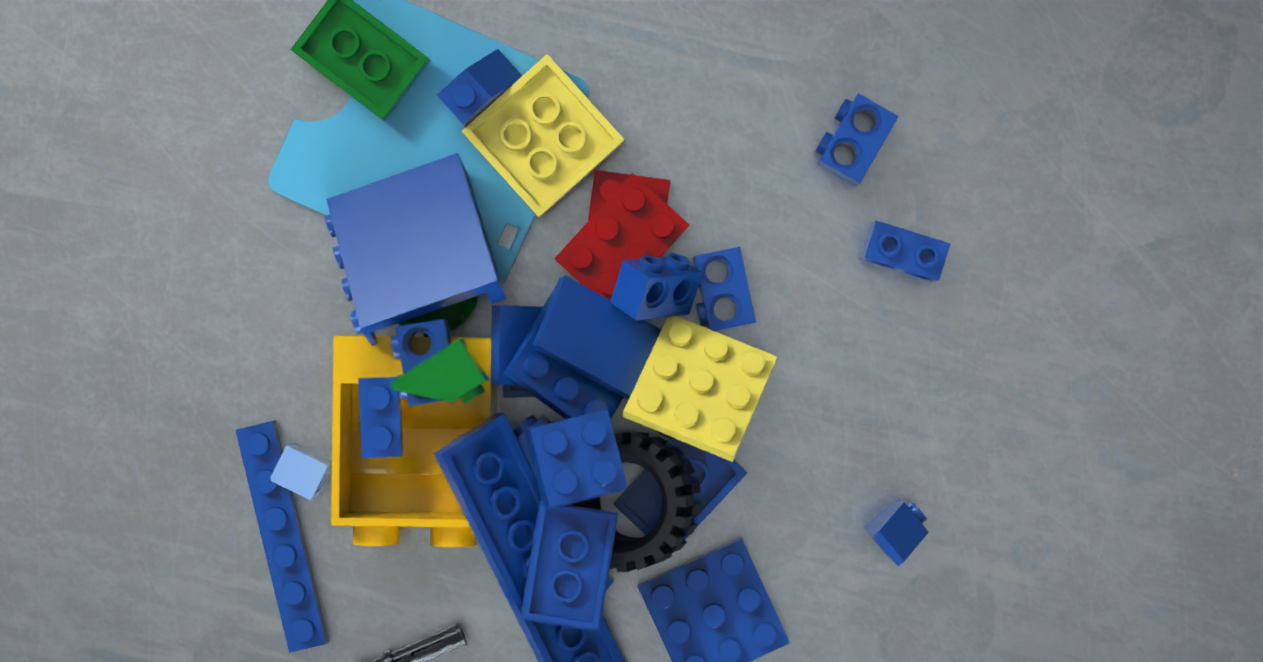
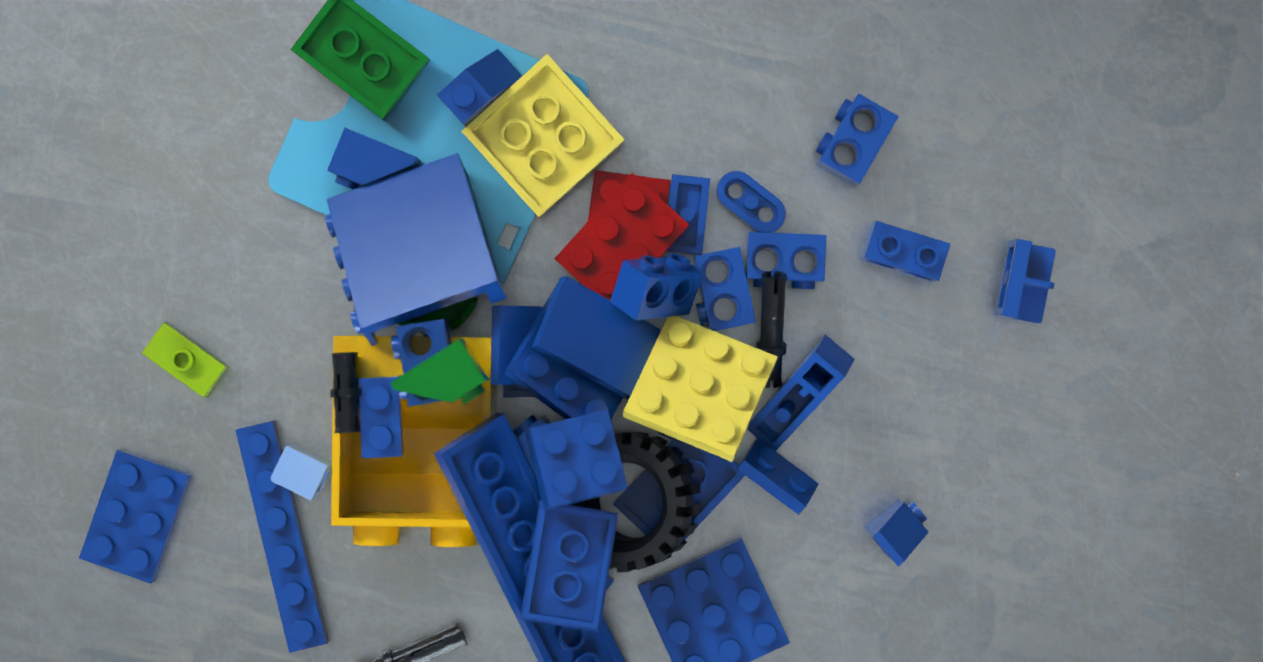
none -> blue plate [79,449,192,584]
none -> lime plate [142,322,229,398]
none -> blue slope [327,128,421,190]
none -> black pin [330,352,362,433]
none -> blue plate [666,174,710,255]
none -> blue plate [716,171,786,233]
none -> blue plate [737,438,819,515]
none -> blue brick [745,232,827,289]
none -> blue slope [747,334,855,451]
none -> black pin [756,271,787,388]
none -> blue panel [995,239,1056,324]

